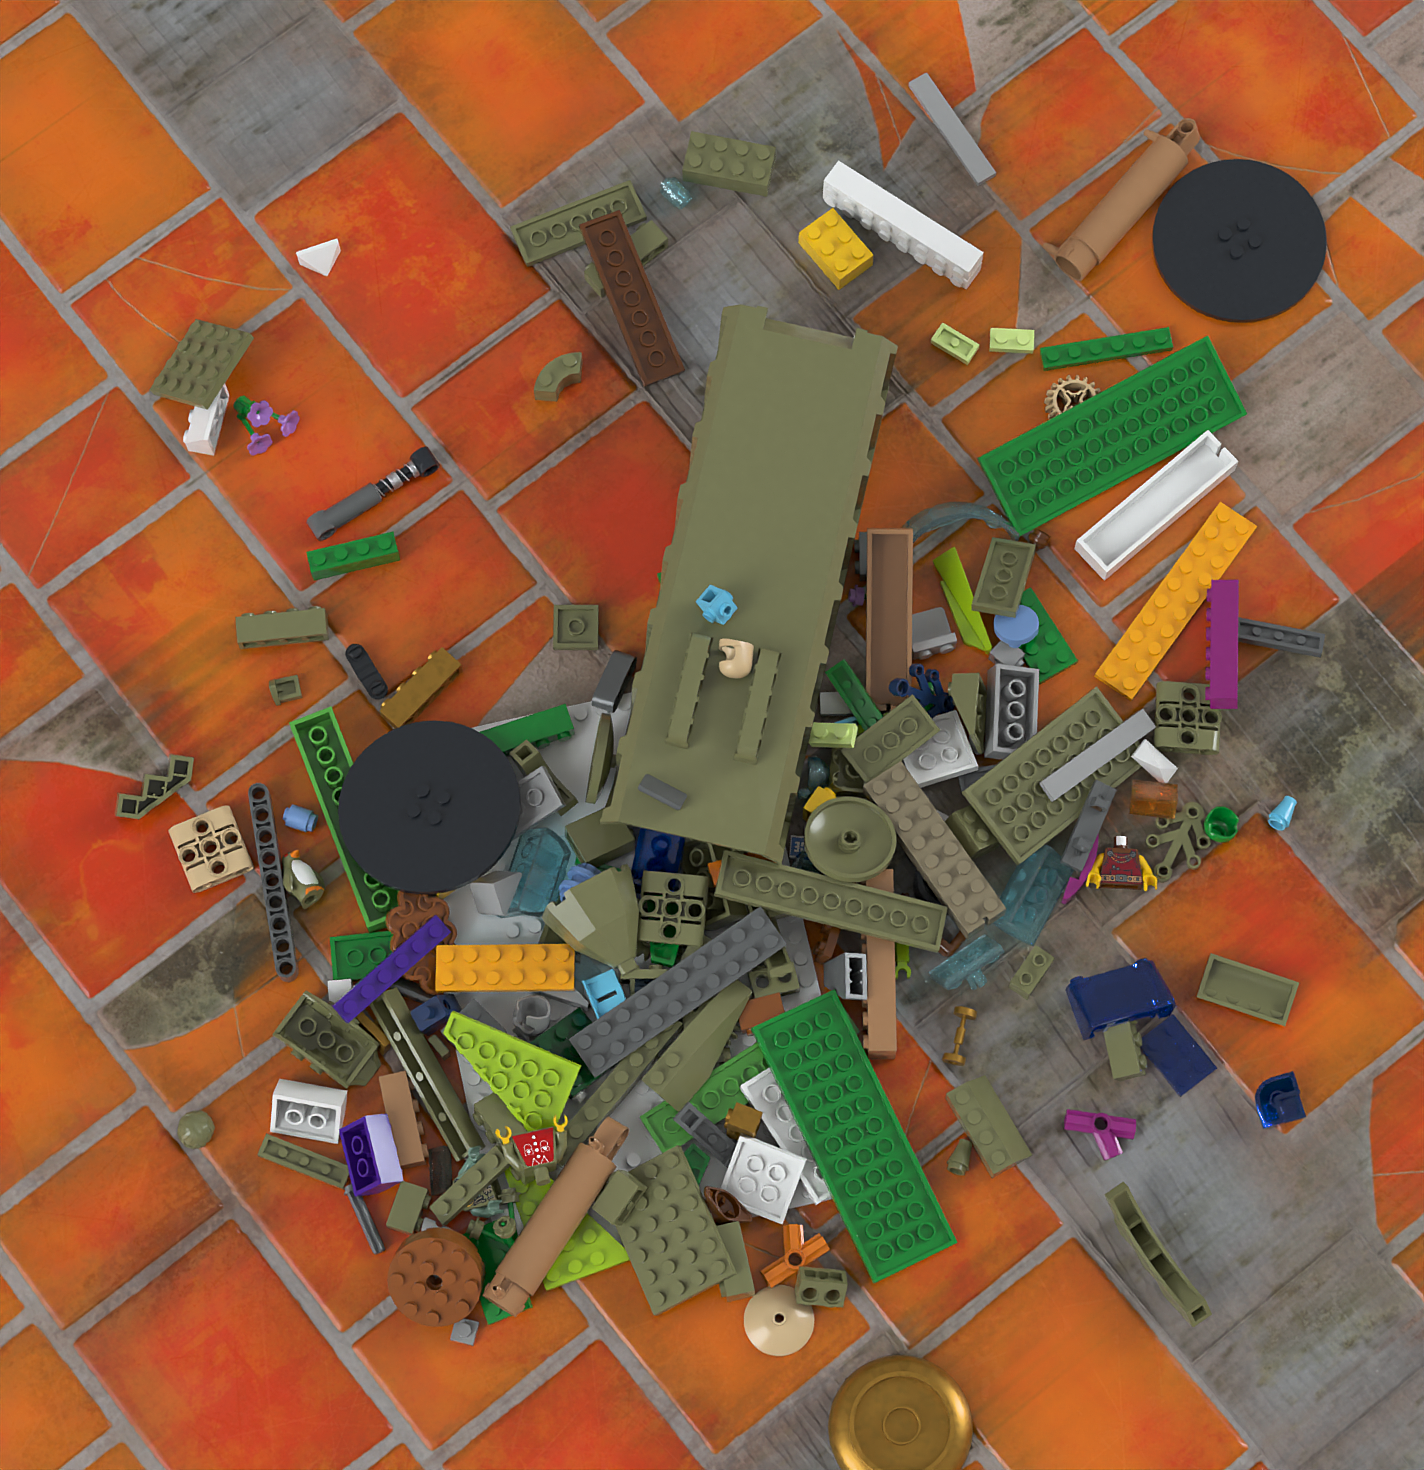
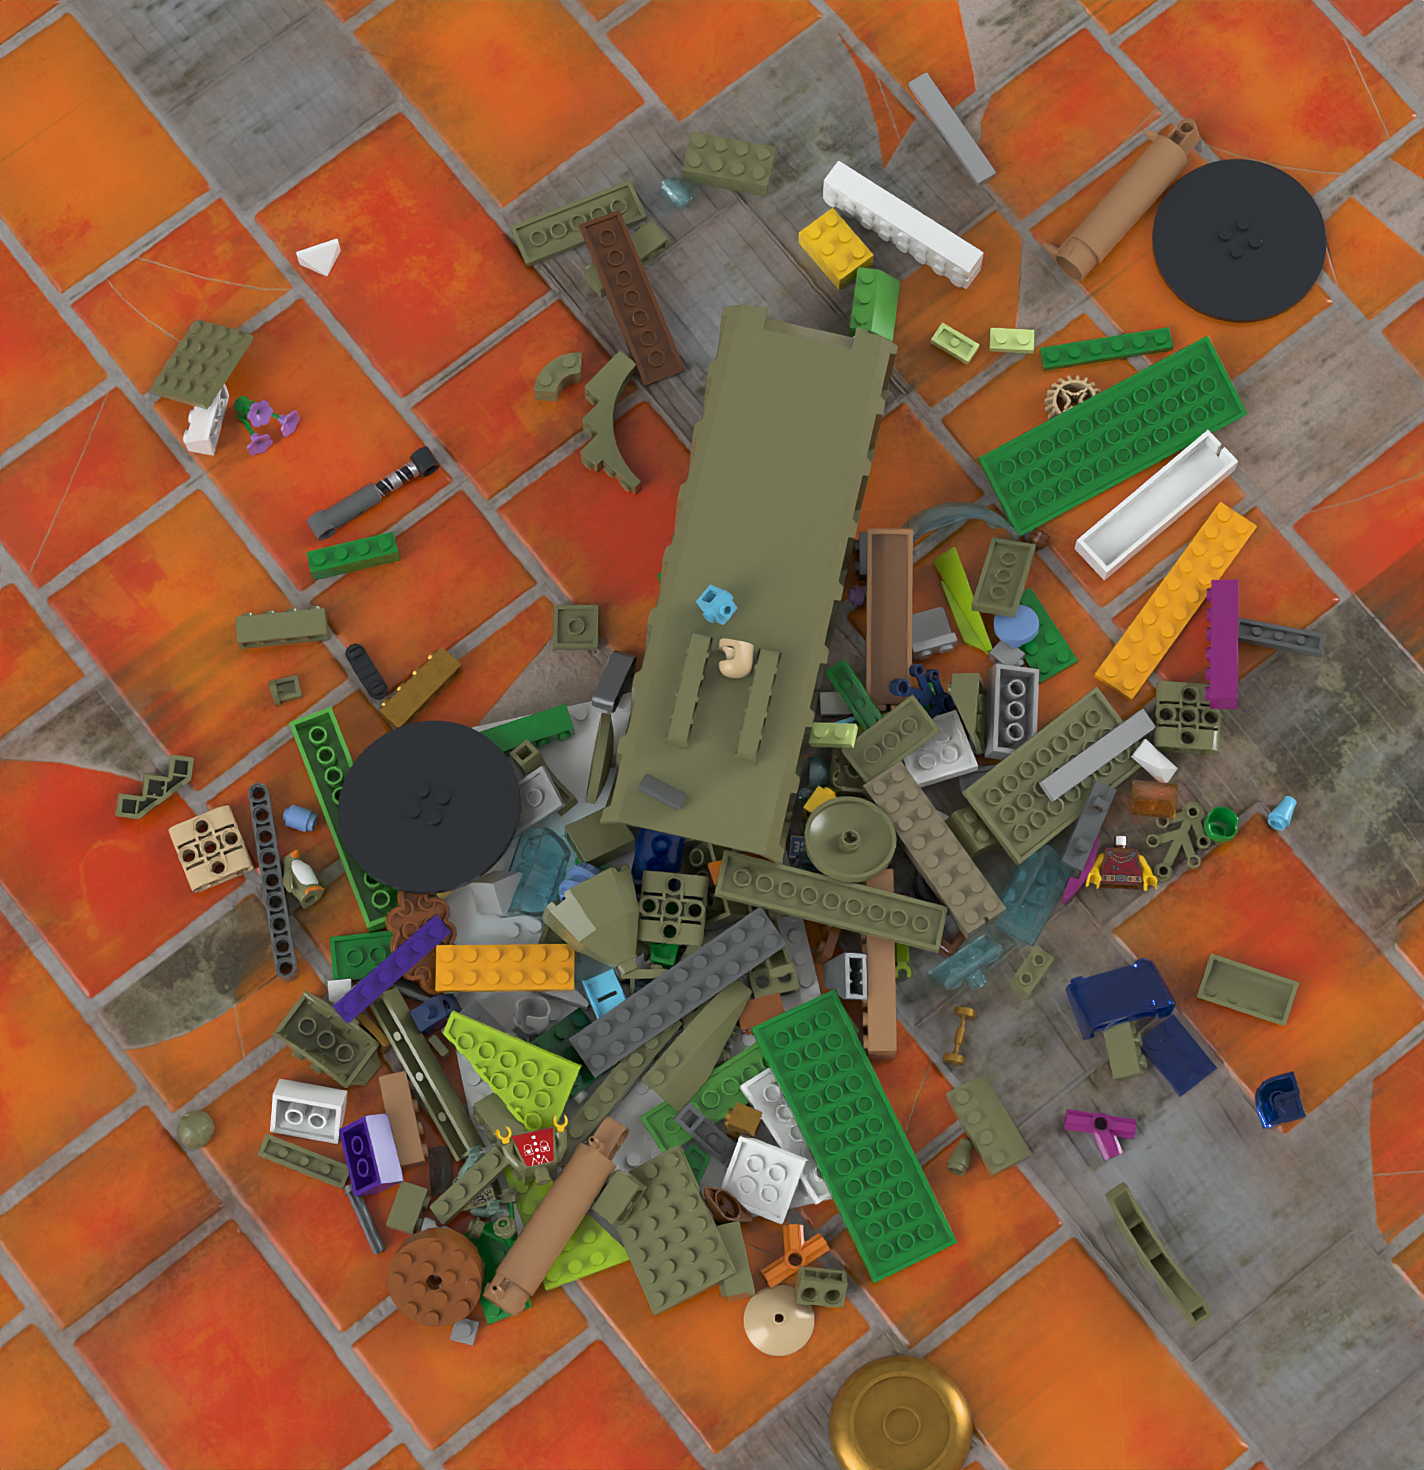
none -> olive arch [580,351,642,495]
none -> bright green slope [849,267,900,342]

